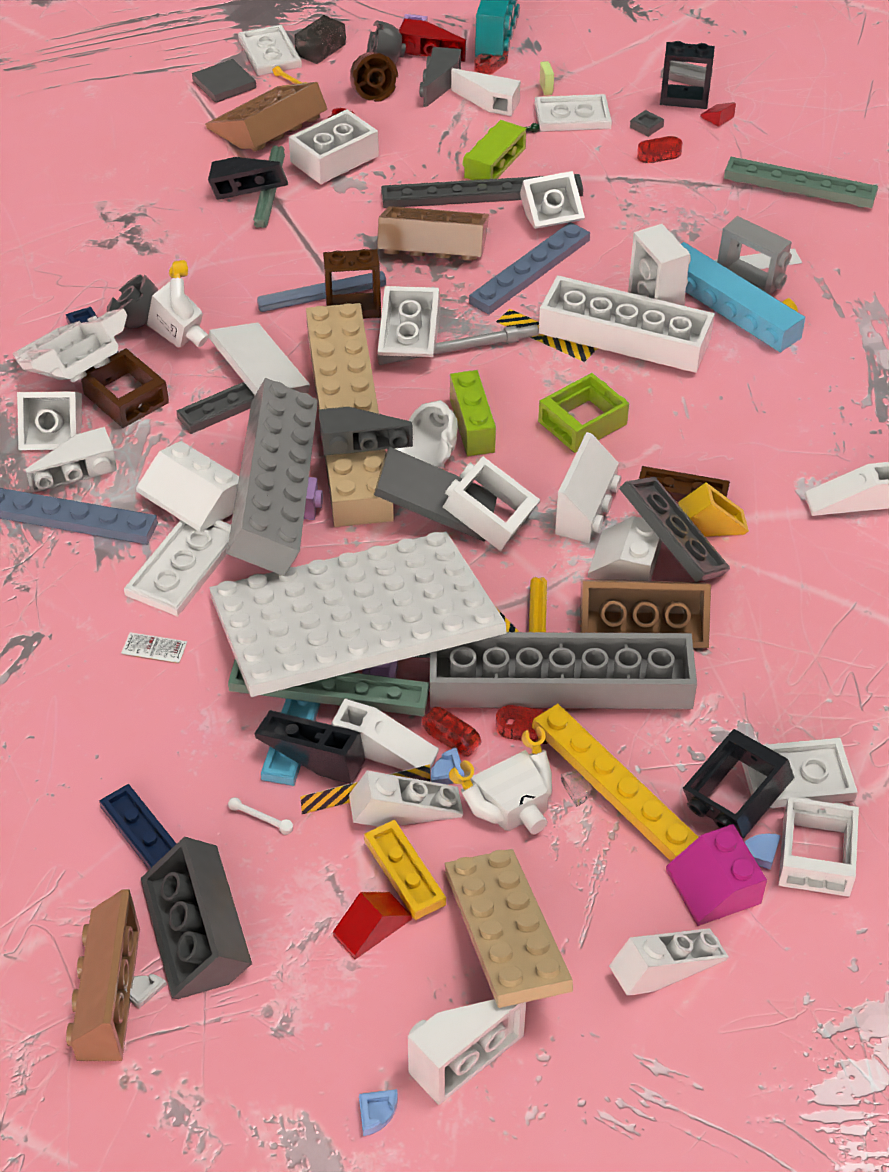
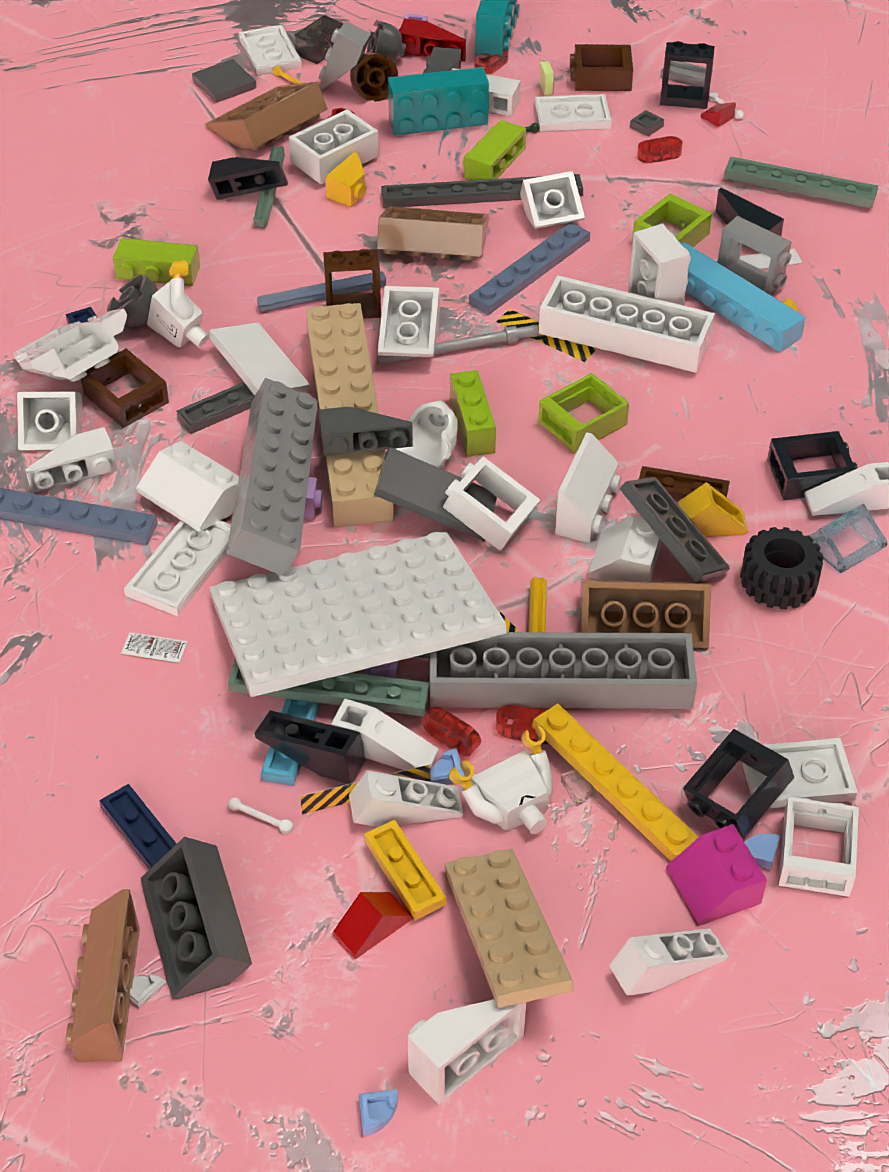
none -> lime brick [112,238,200,286]
none -> light grey slope [318,21,371,91]
none -> yellow slope [325,152,367,207]
none -> teal brick [388,67,489,135]
none -> reddish brown window [570,44,633,91]
none -> lime window [632,193,712,247]
none -> white hinge [709,92,744,119]
none -> black slope [715,187,784,253]
none -> black tyre [740,527,824,609]
none -> black window [767,431,858,500]
none -> clear light blue tile [809,503,888,573]

